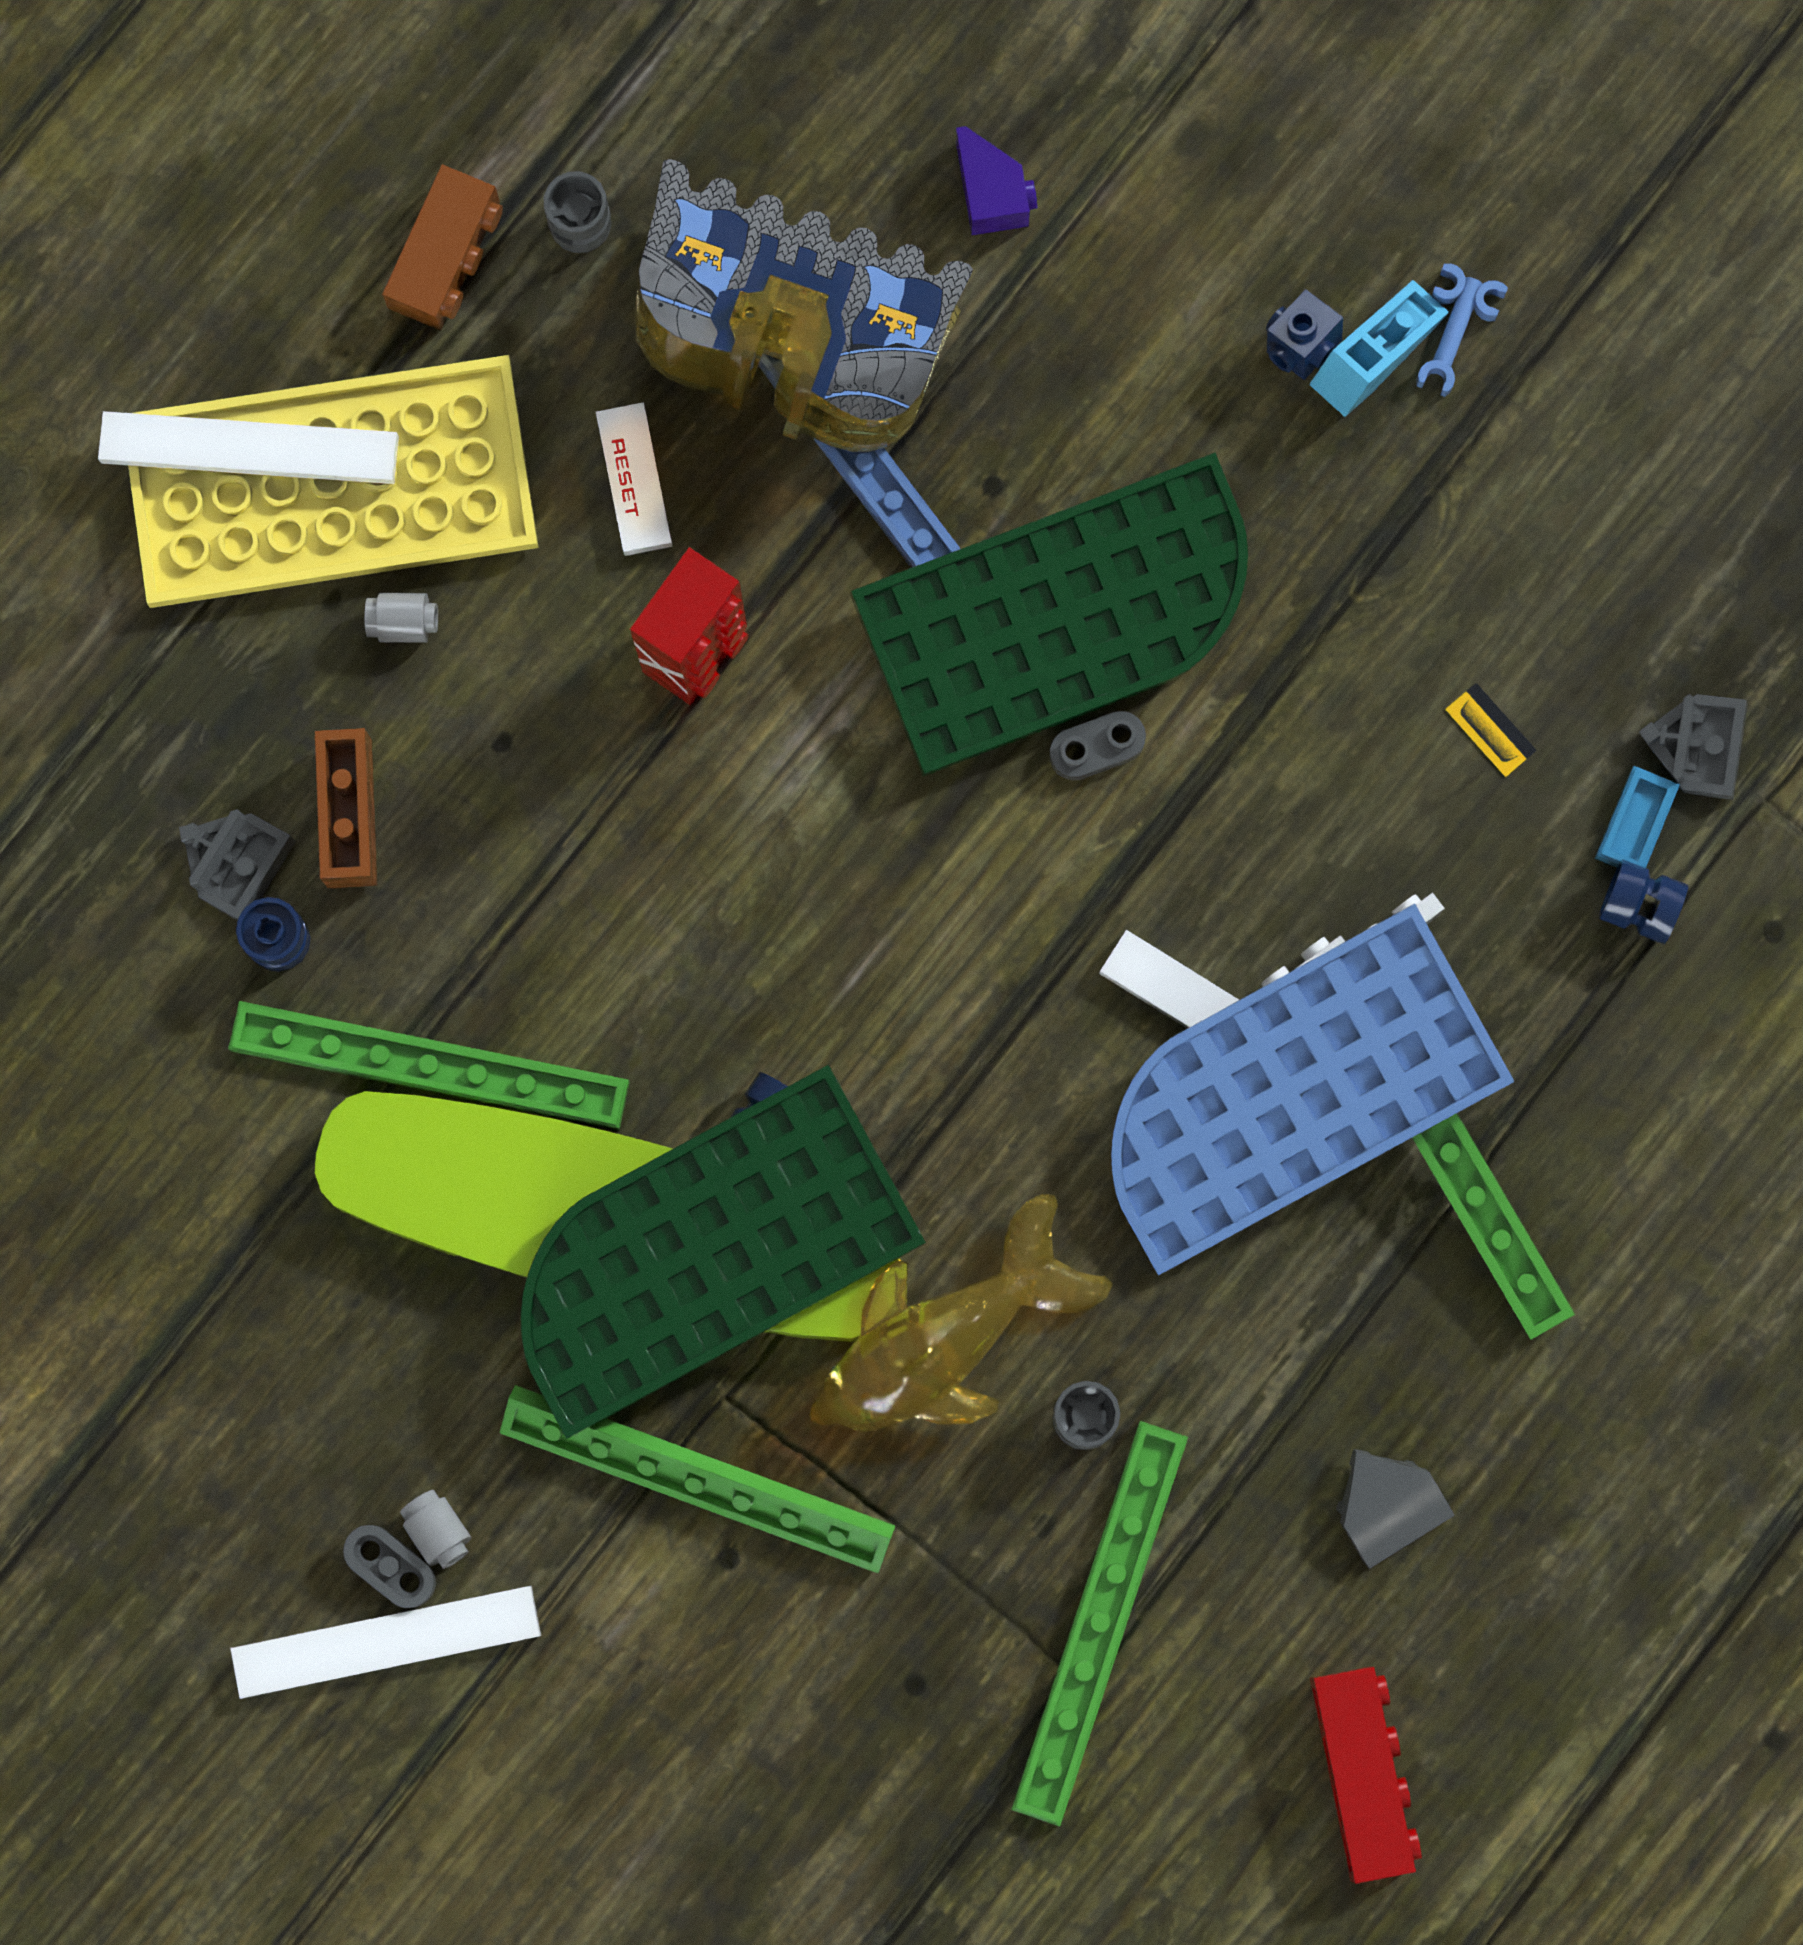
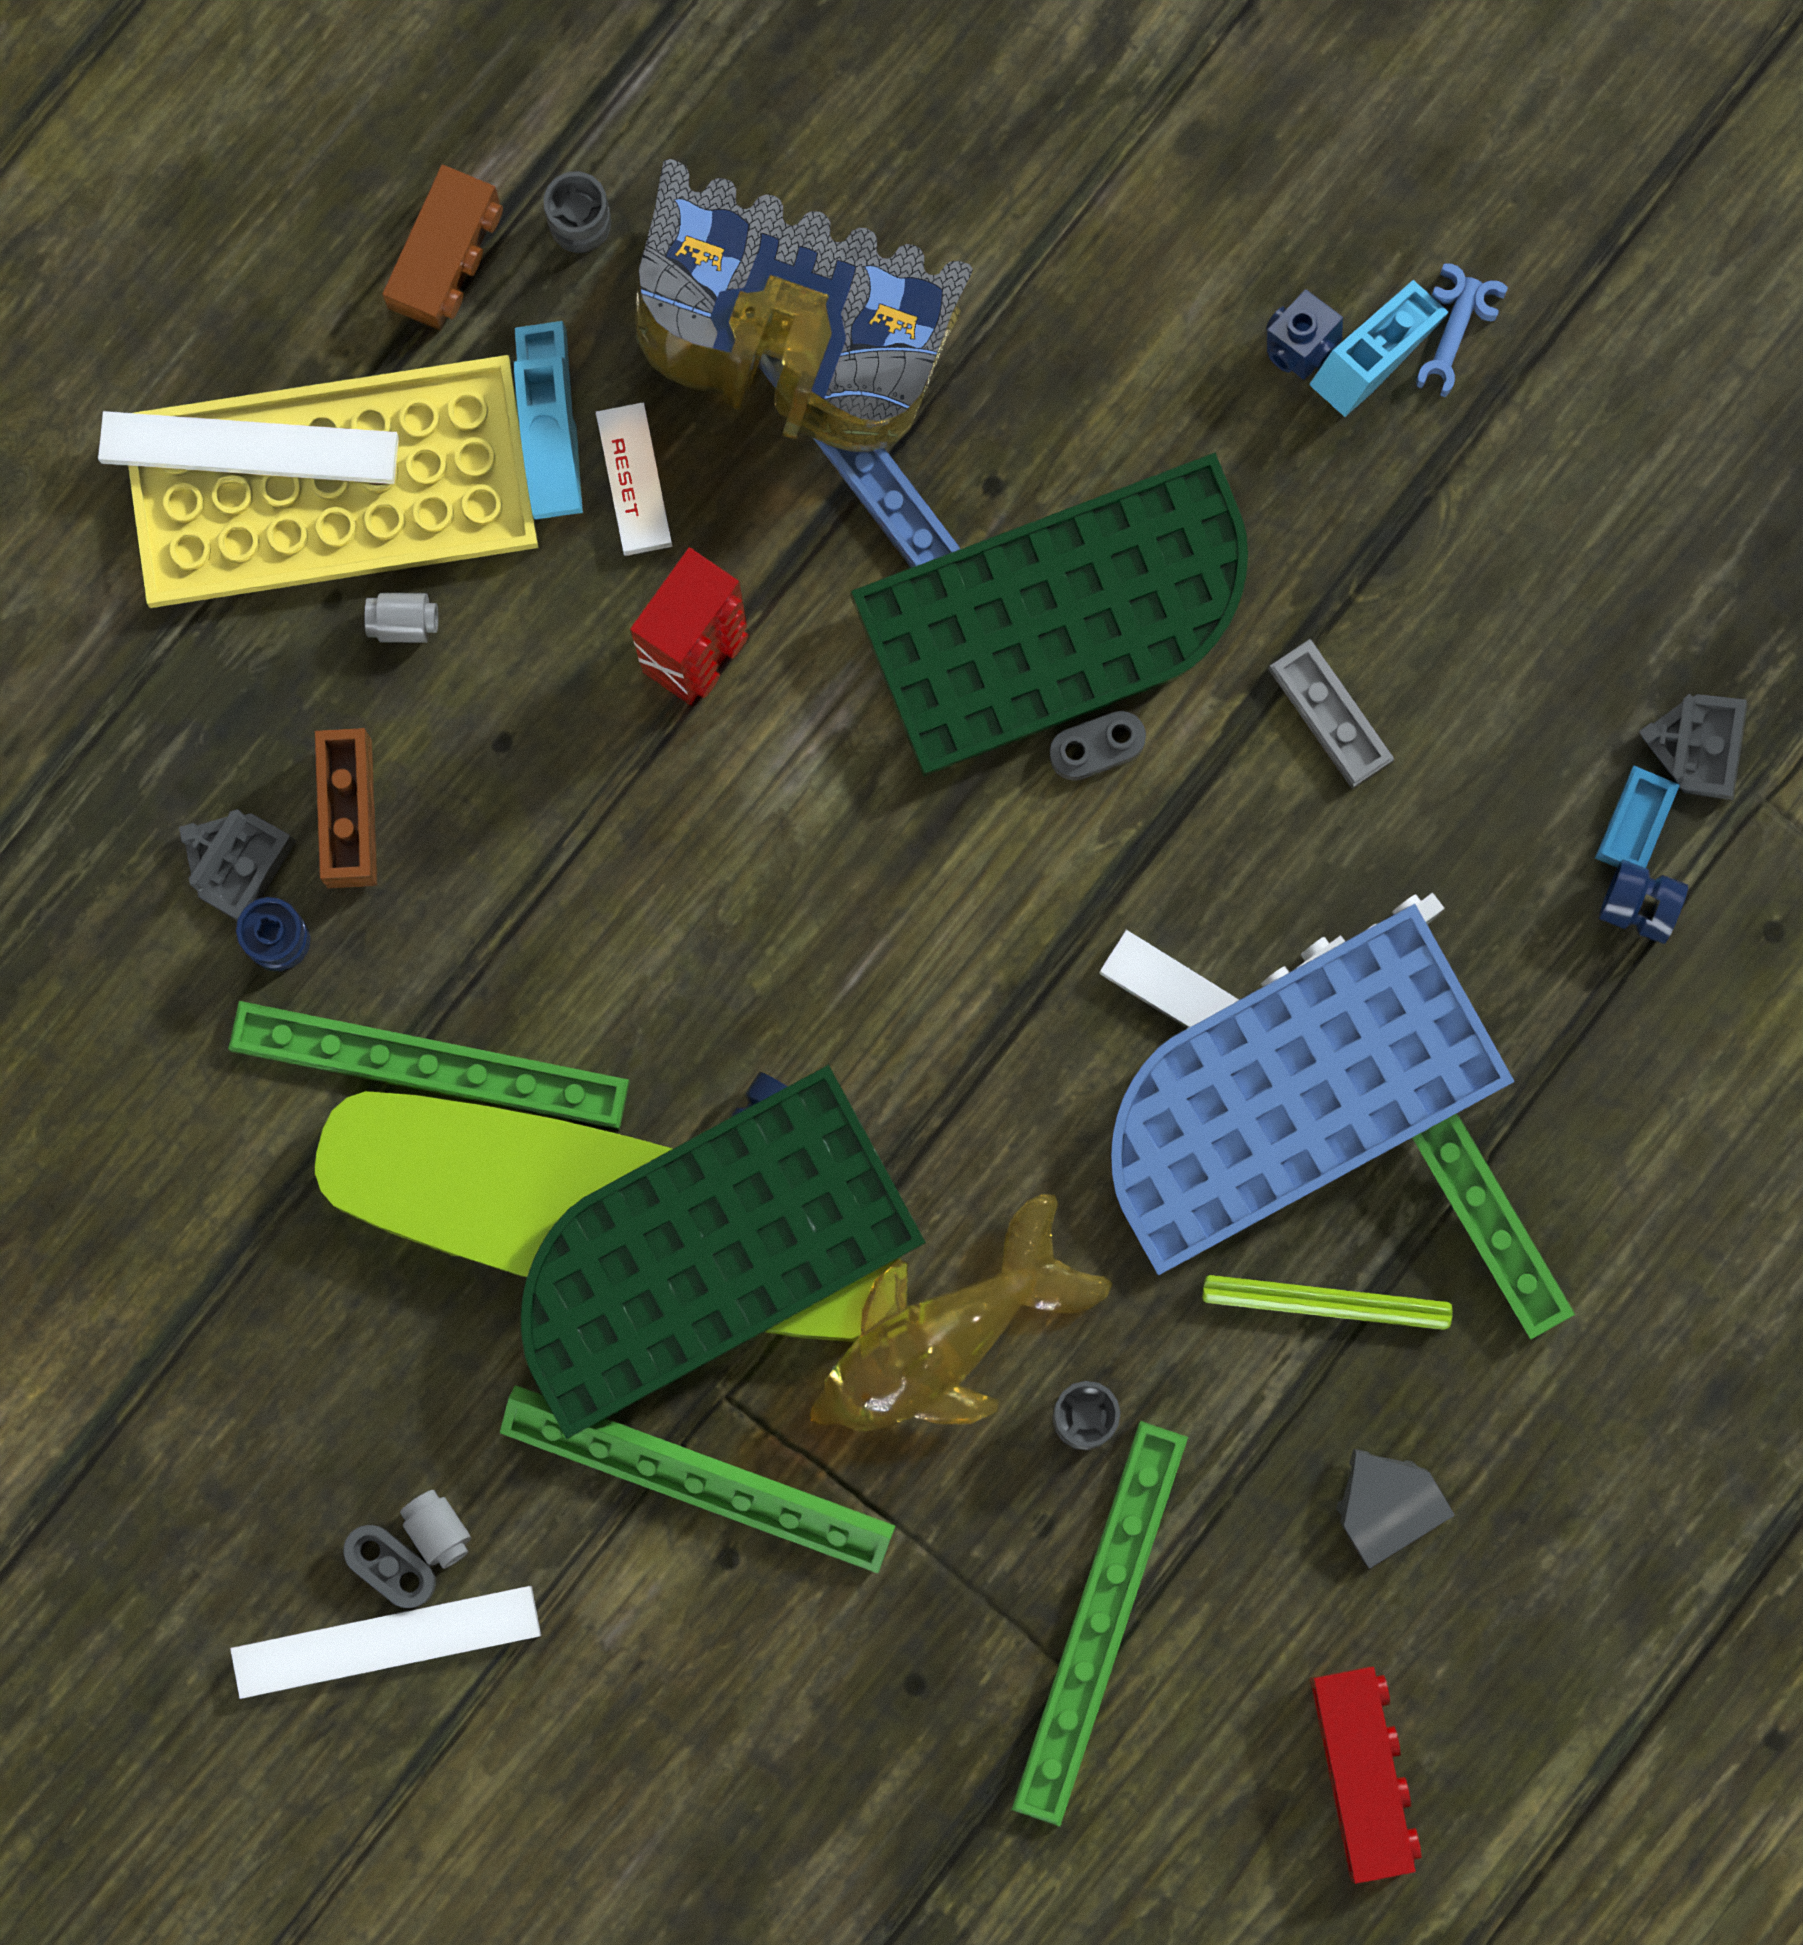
dark purple slope [956,126,1037,236] -> none
sticker [1445,683,1537,777] -> none
none -> medium azure slope [514,321,583,519]
none -> lime axle [1202,1275,1453,1330]
none -> light grey tile [1268,639,1395,790]

